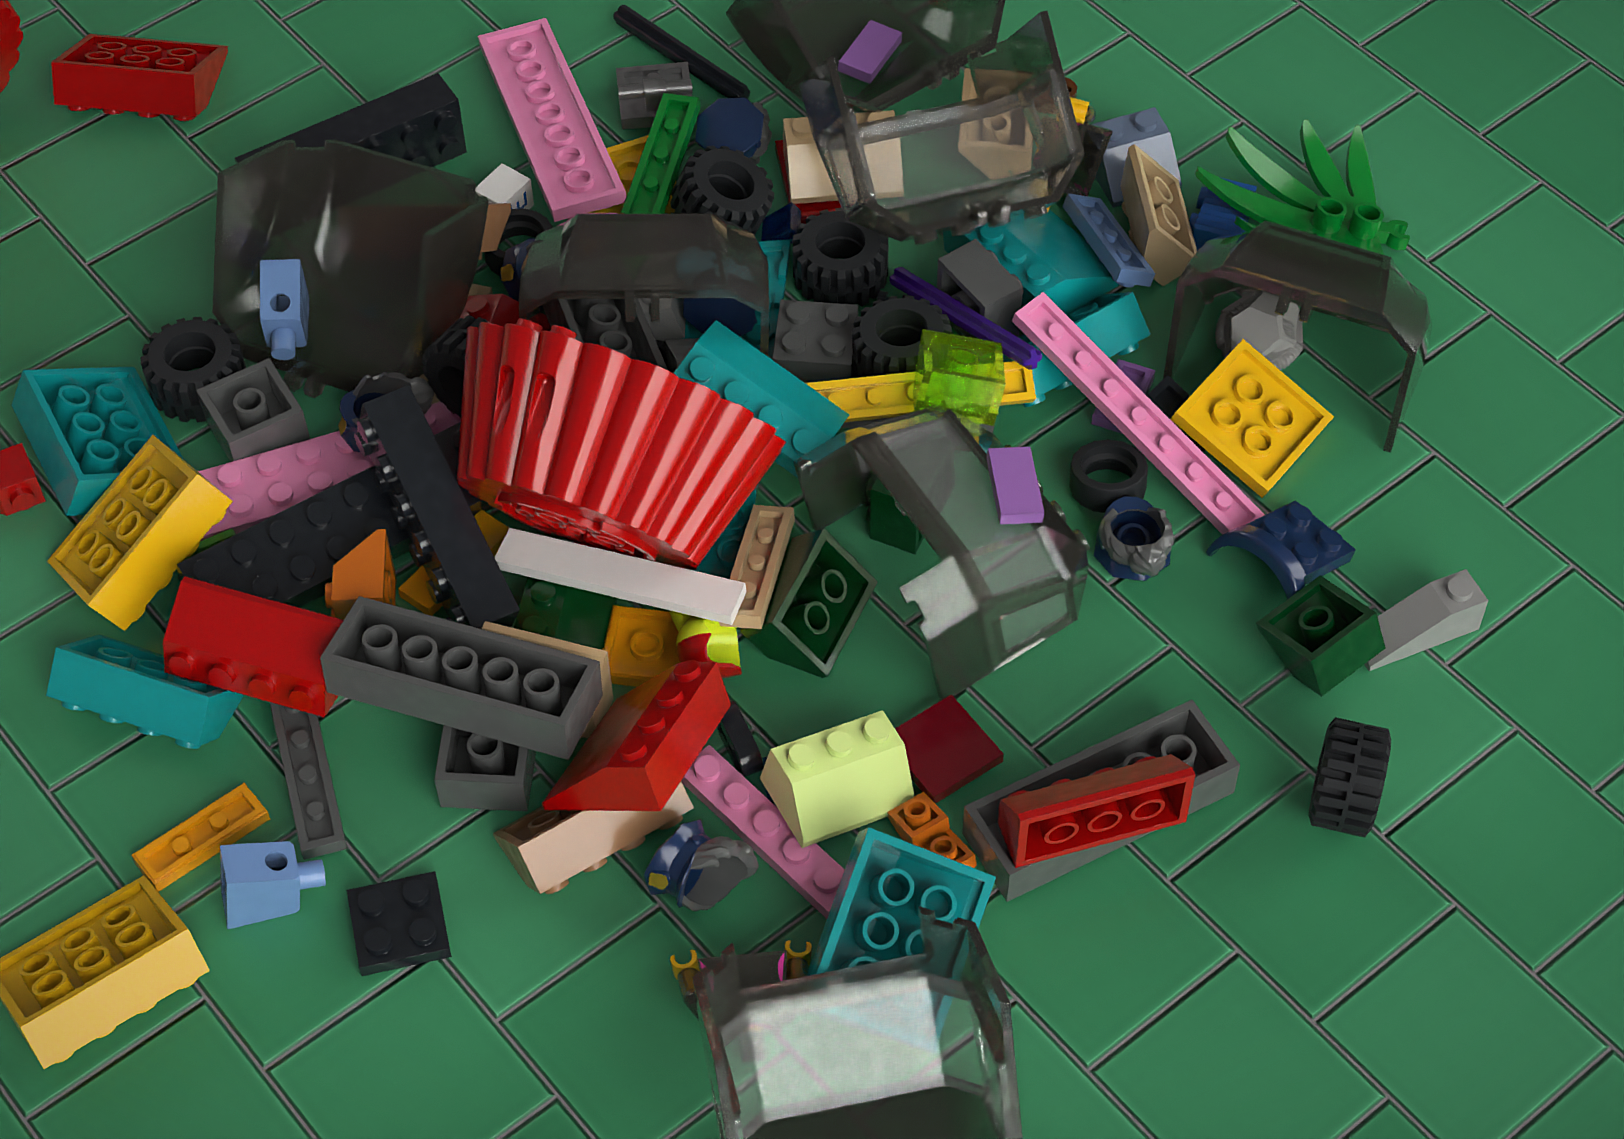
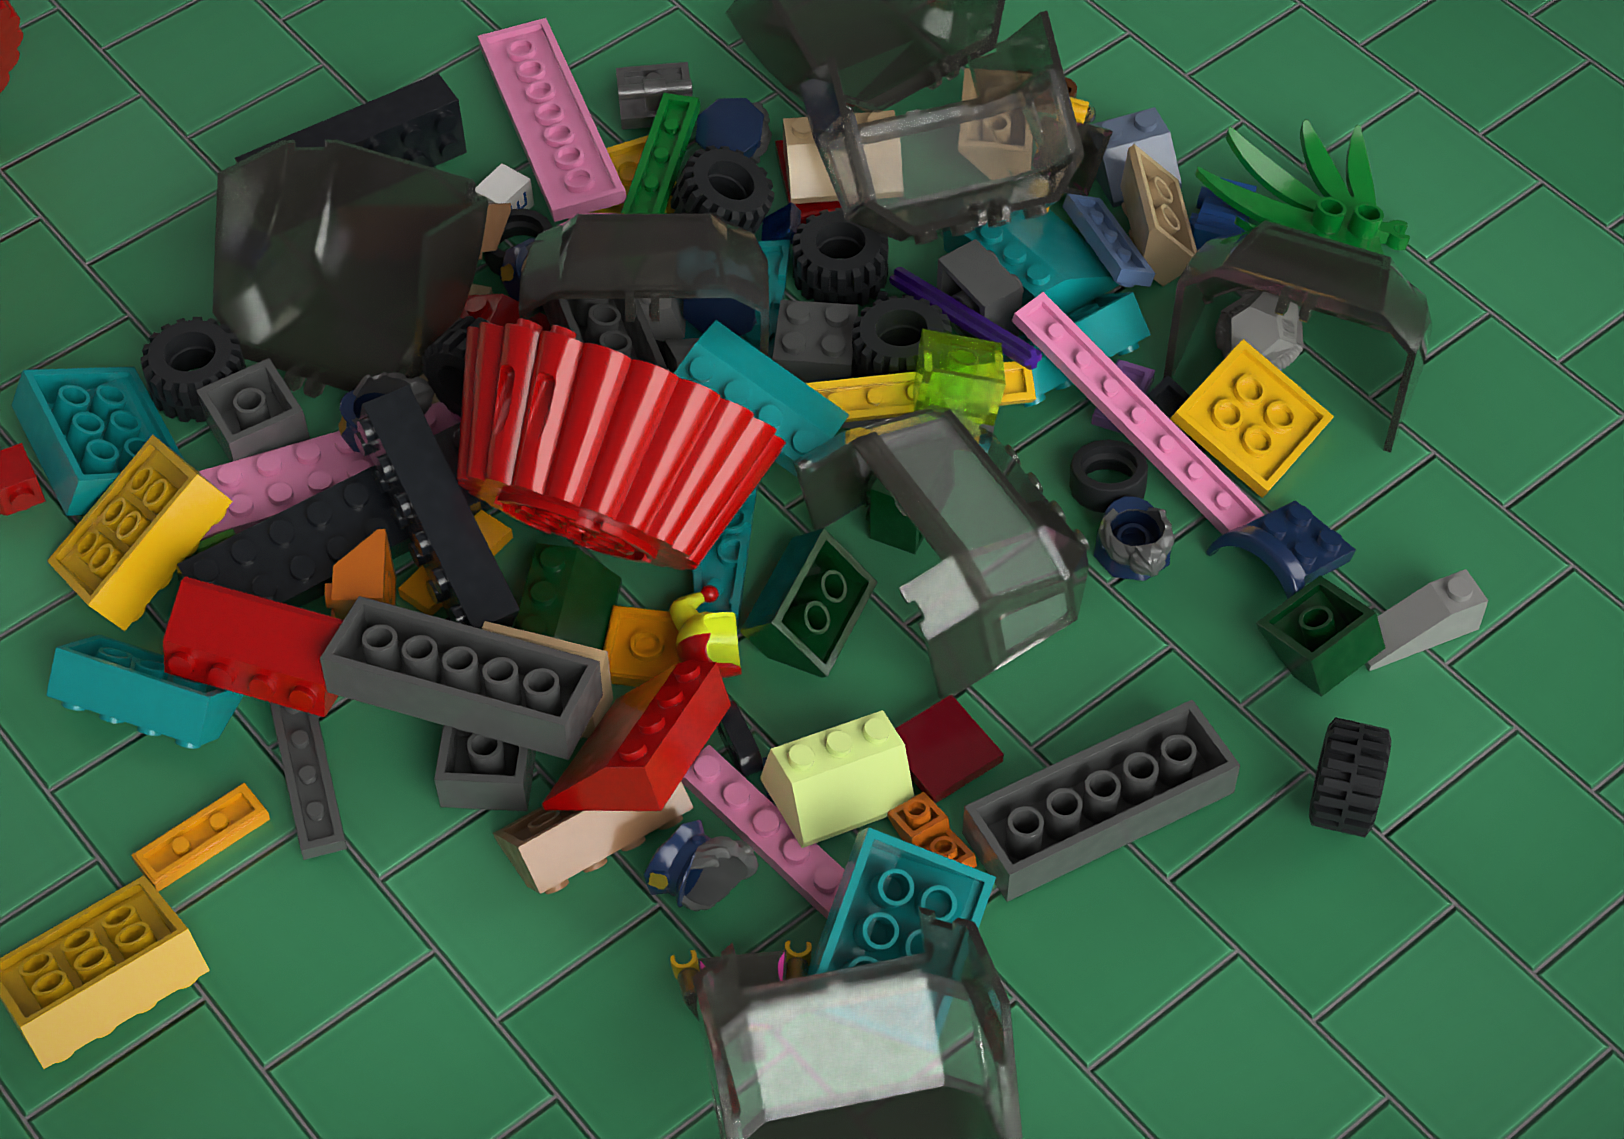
red slope [51,34,228,121] -> none
medium blue torso [220,841,326,929] -> none
medium blue torso [260,259,309,360] -> none
black plate [347,871,452,976] -> none
white tile [495,528,747,625] -> none
black axle [613,5,750,98] -> none
tan plate [719,505,795,629] -> none
medium lavender tile [838,20,903,84] -> none
medium lavender tile [986,447,1044,524] -> none
red slope [998,754,1196,868] -> none

